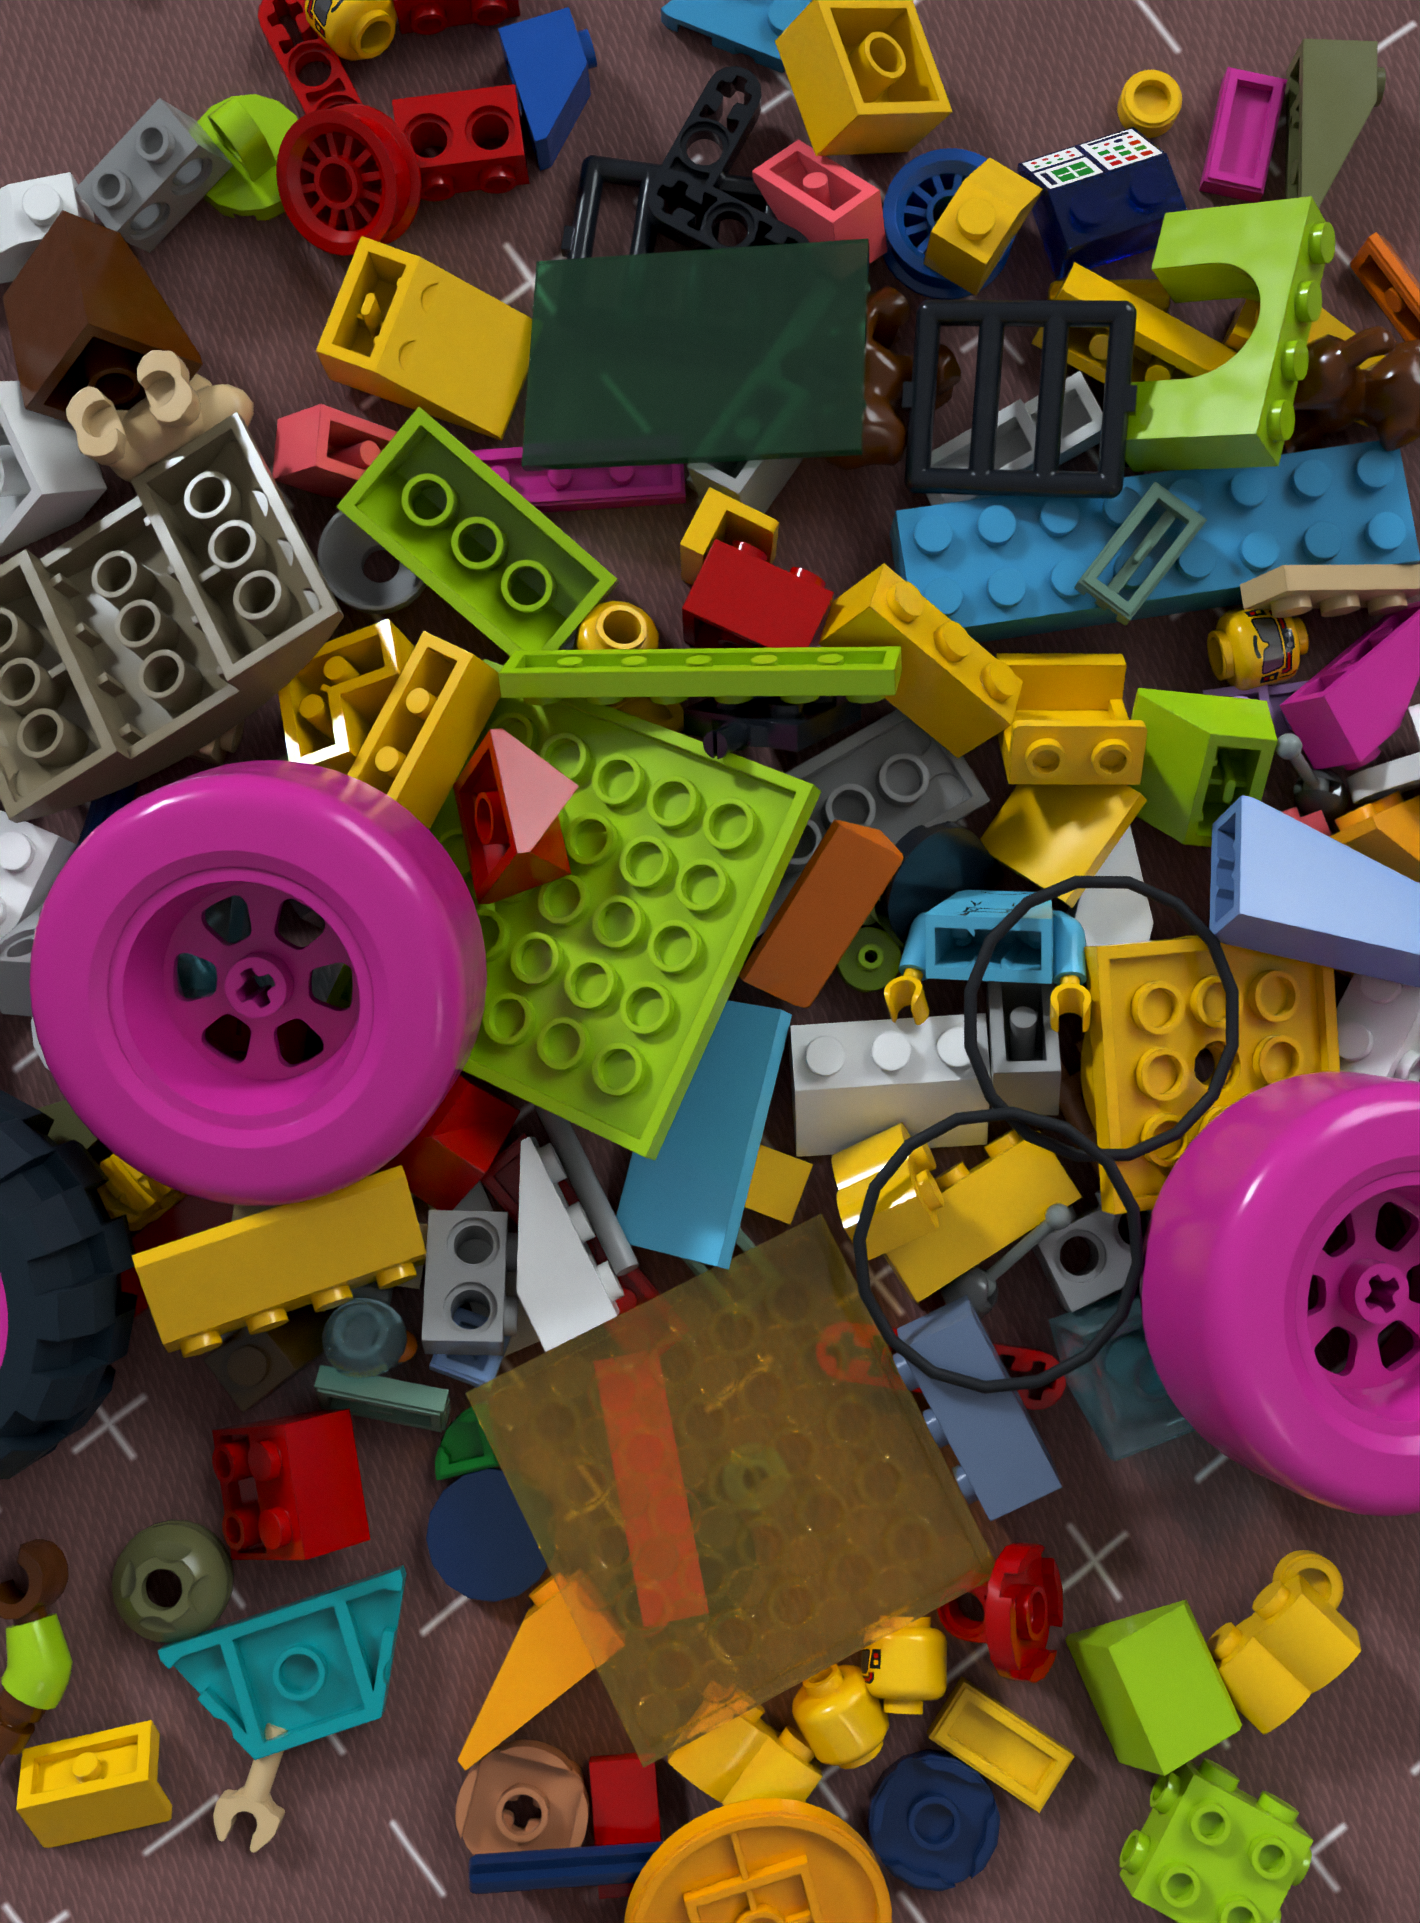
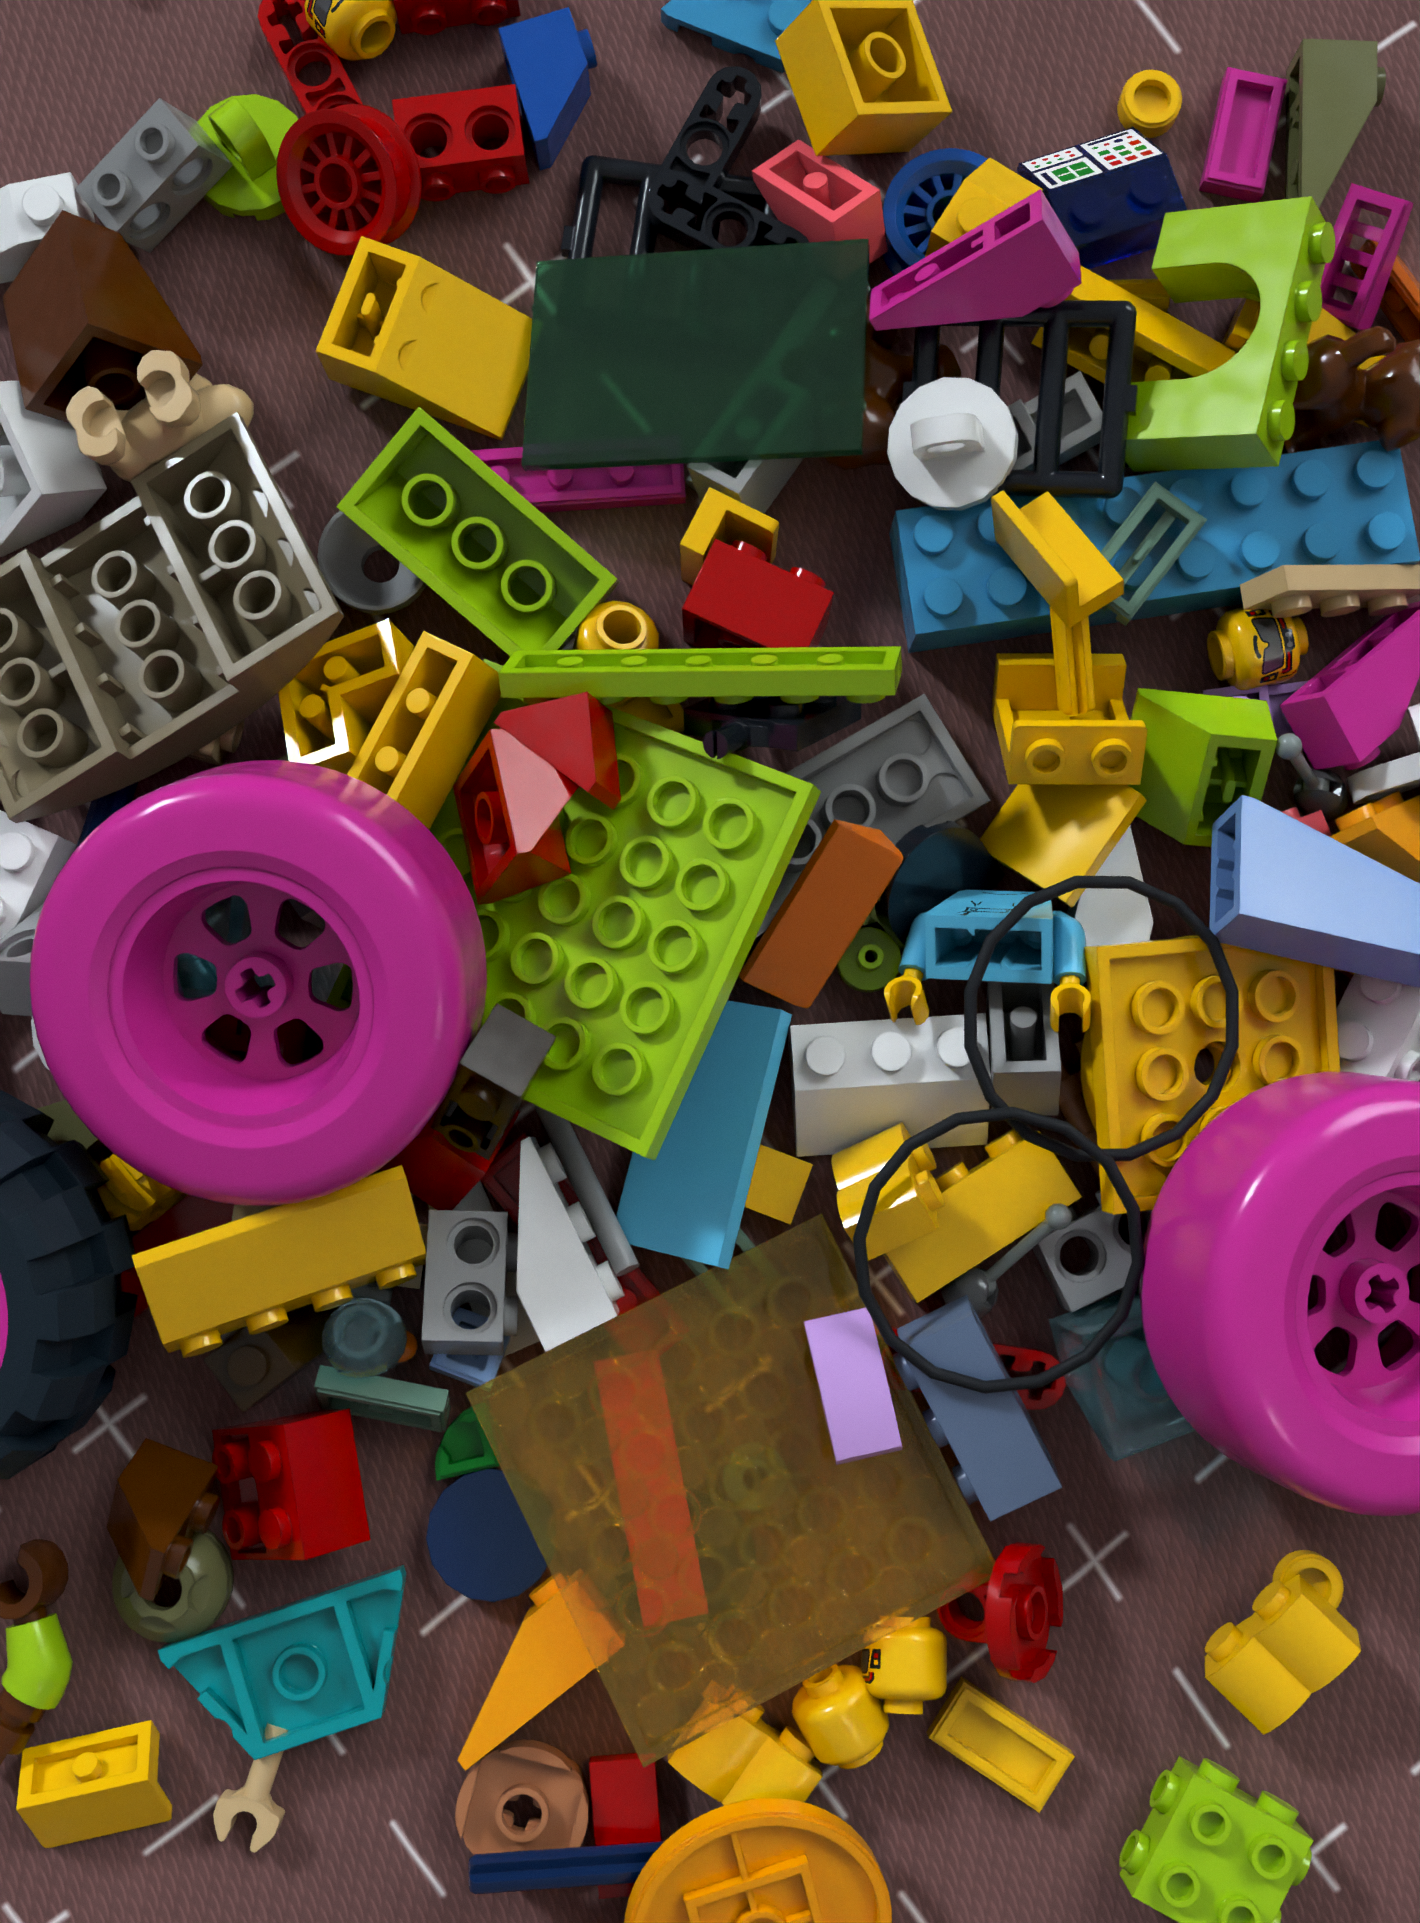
coral slope [272,404,398,498] -> none
yellow brick [818,563,1023,758] -> none
dark blue tile [867,1749,1000,1891] -> none
lime slope [1065,1599,1242,1776] -> none
none -> reddish brown slope [106,1438,220,1601]
none -> dark brown slope [431,1003,556,1160]
none -> red slope [494,692,621,810]
none -> lavender slope [804,1307,902,1465]
none -> dark pink slope [869,189,1082,331]
none -> white tile [887,377,1018,511]
none -> yellow panel [991,490,1124,628]
none -> yellow axle [1050,606,1095,715]
none -> dark pink slope [1320,183,1414,330]

